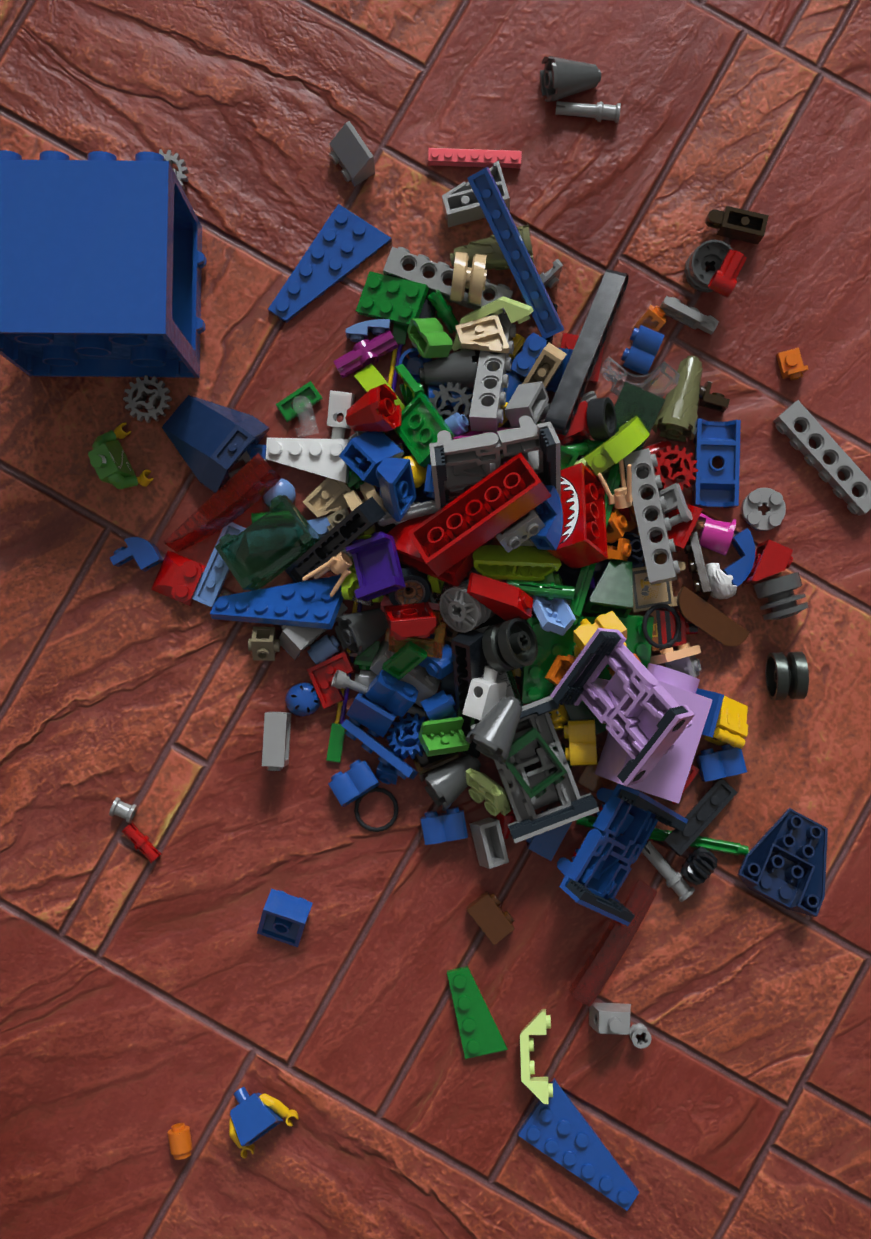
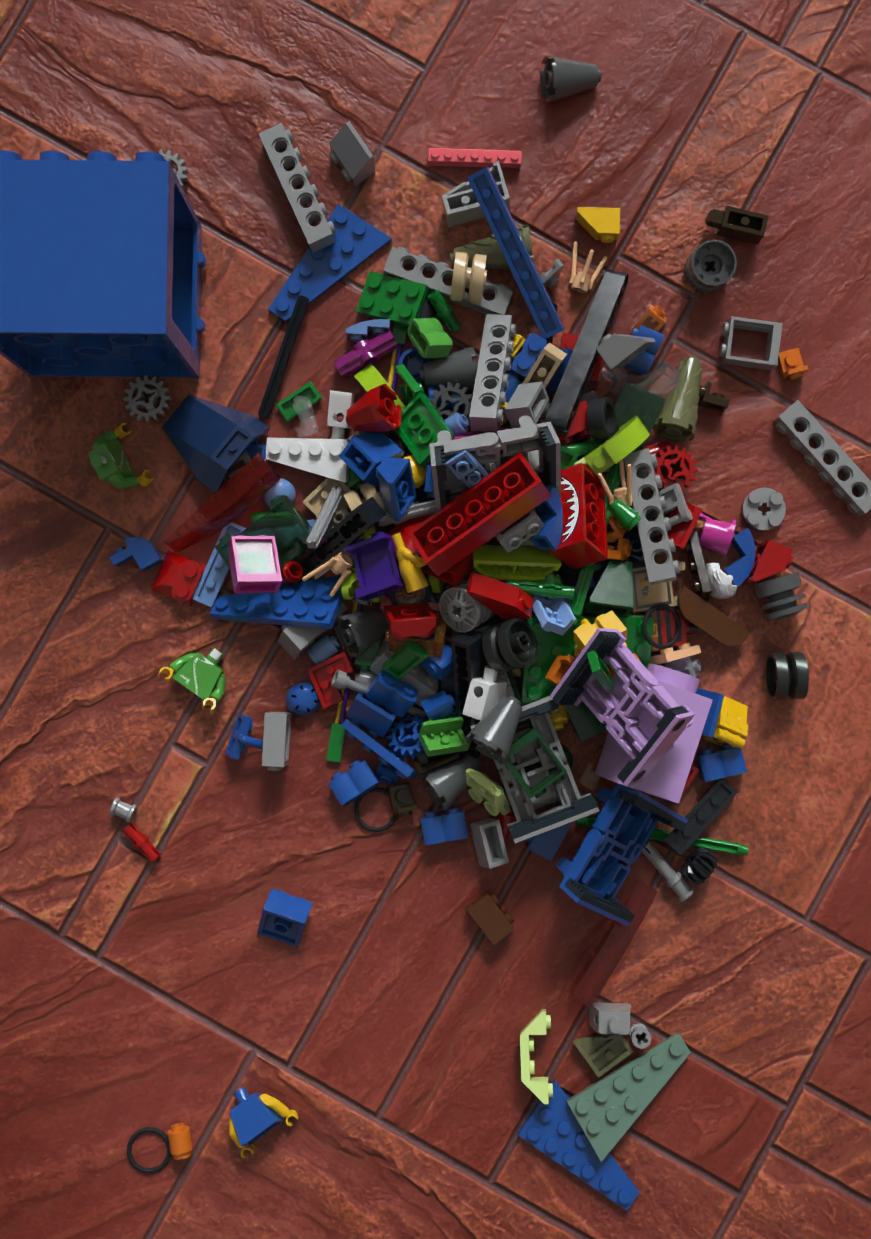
dark tan brick [248,627,280,661] -> none
green wing [447,966,508,1059] -> none
yellowish green slope [452,296,534,351] -> none
tan wing [455,314,510,354] -> none
light grey pin [555,101,621,123] -> none
yellow brick [564,719,597,766] -> none
light grey hinge [660,296,719,335] -> none
blue piece [692,418,741,508] -> none
red piece [708,249,747,298] -> none
dark blue wedge [737,808,828,917] -> none
none -> black piece [127,1127,171,1173]
none -> bright green torso [158,647,226,714]
none -> blue plate [225,713,263,760]
none -> window [227,535,282,593]
none -> black axle [258,295,309,419]
none -> light grey brick [259,123,337,253]
none -> red cone [280,561,303,585]
none -> light grey axle [305,486,344,549]
none -> dark brown bracket [387,783,418,817]
none -> yellow piece [392,533,429,593]
none -> medium blue slope [445,450,489,488]
none -> sand green wing [566,1032,691,1162]
none -> light nougat plant [569,241,607,293]
none -> olive wing [573,1034,634,1078]
none -> yellow slope [575,207,620,243]
none -> green tile [587,651,615,692]
none -> light grey slope [596,333,656,370]
none -> green cone [608,499,642,531]
none -> light grey window [719,316,783,370]

